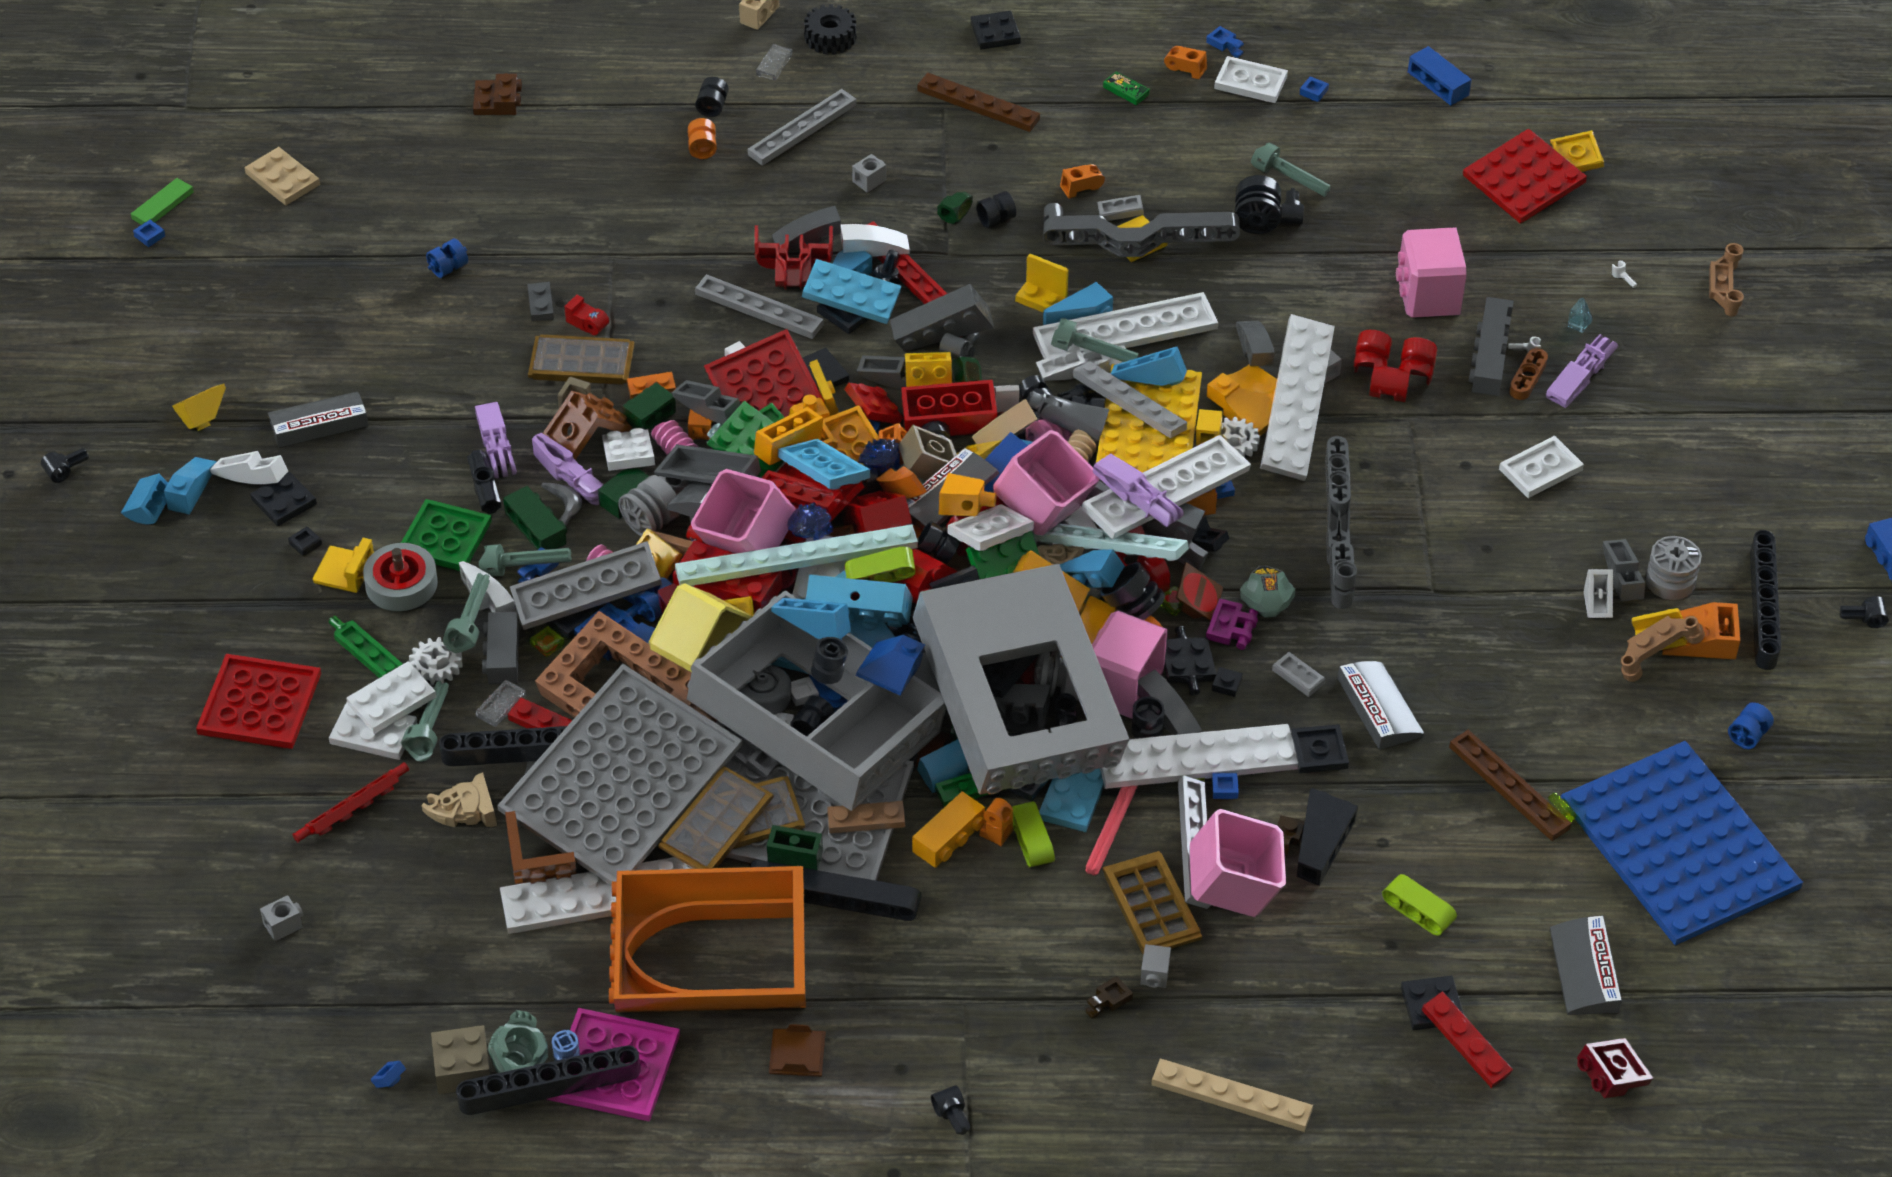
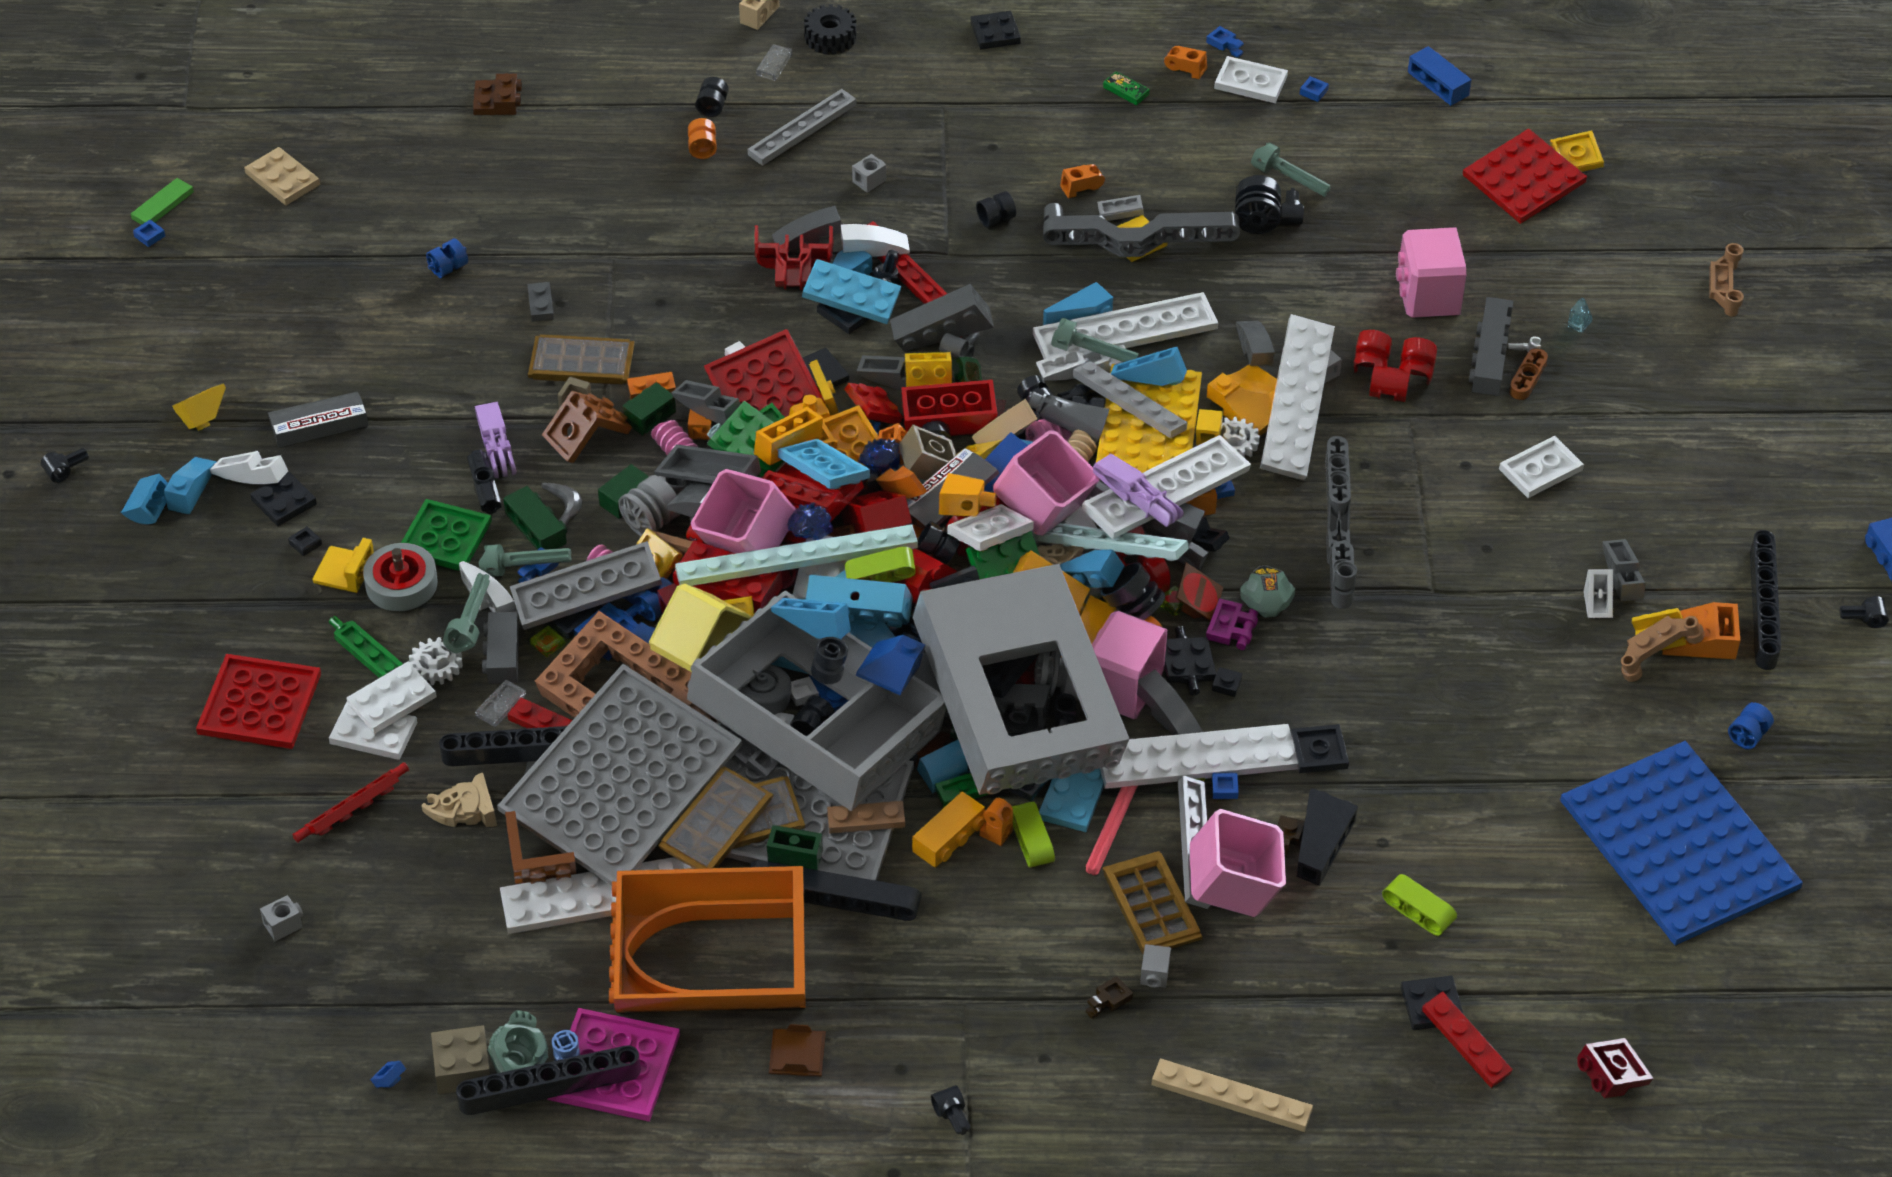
sand green piece [401,681,449,762] -> none
lavender arm [532,433,603,505] -> none
red leg [564,295,609,335] -> none
white plate [602,428,655,471] -> none
light grey plate [695,274,824,339] -> none
reddish brown plate [917,72,1040,132] -> none
dark green rock [937,192,973,224] -> none
white slope [994,385,1019,414] -> none
yellow bracket [1015,254,1069,312] -> none
black wheel [1131,696,1165,739] -> none
light grey plate [1272,652,1326,697] -> none
slope [1338,661,1424,750] -> none
reddish brown plate [1449,729,1572,841] -> none
lavender arm [1546,334,1618,408] -> none
clear neon green tile [1548,792,1576,822] -> none
dark grey slope [1550,916,1622,1015] -> none
white hand [1612,261,1637,288] -> none
light grey wheel [1645,536,1702,600] -> none

